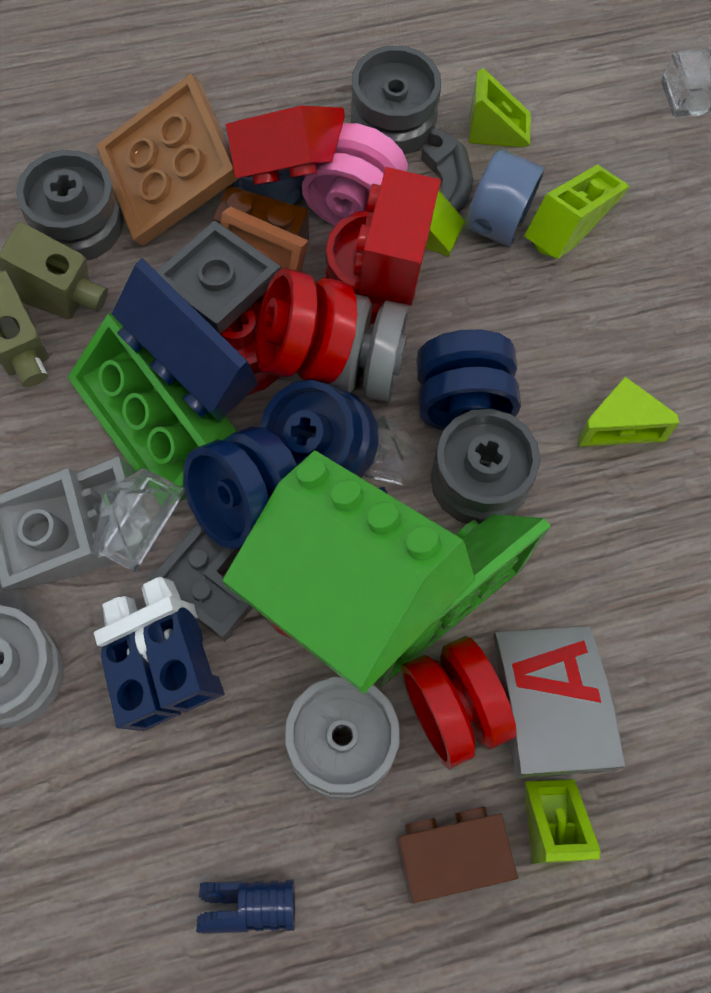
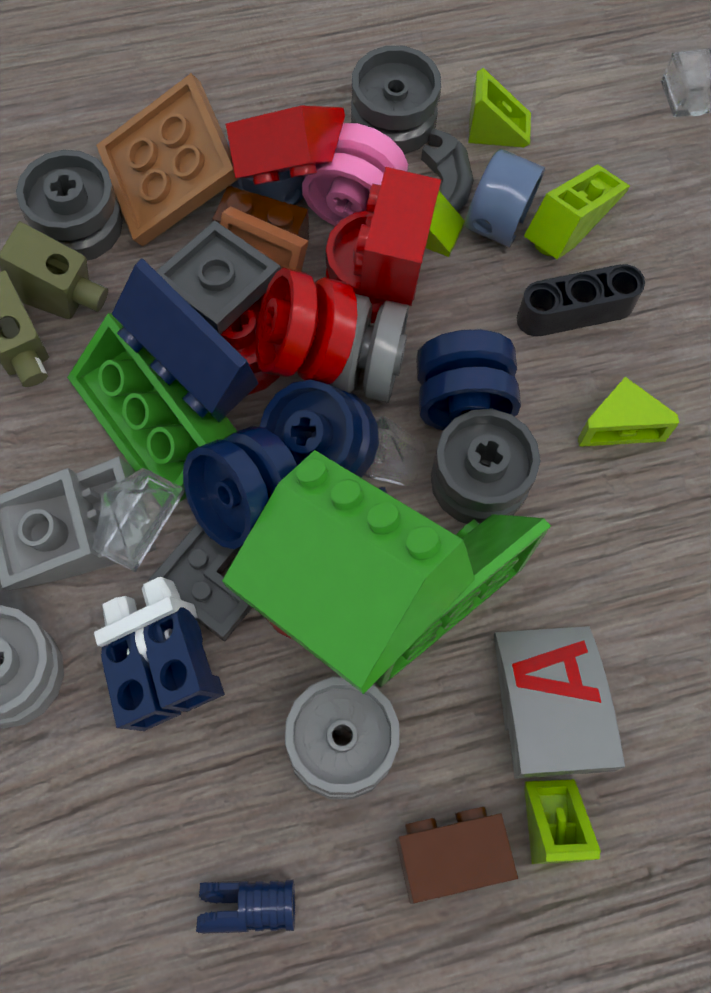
red wheel [401,636,517,770] -> none
none -> black beam [516,264,645,336]

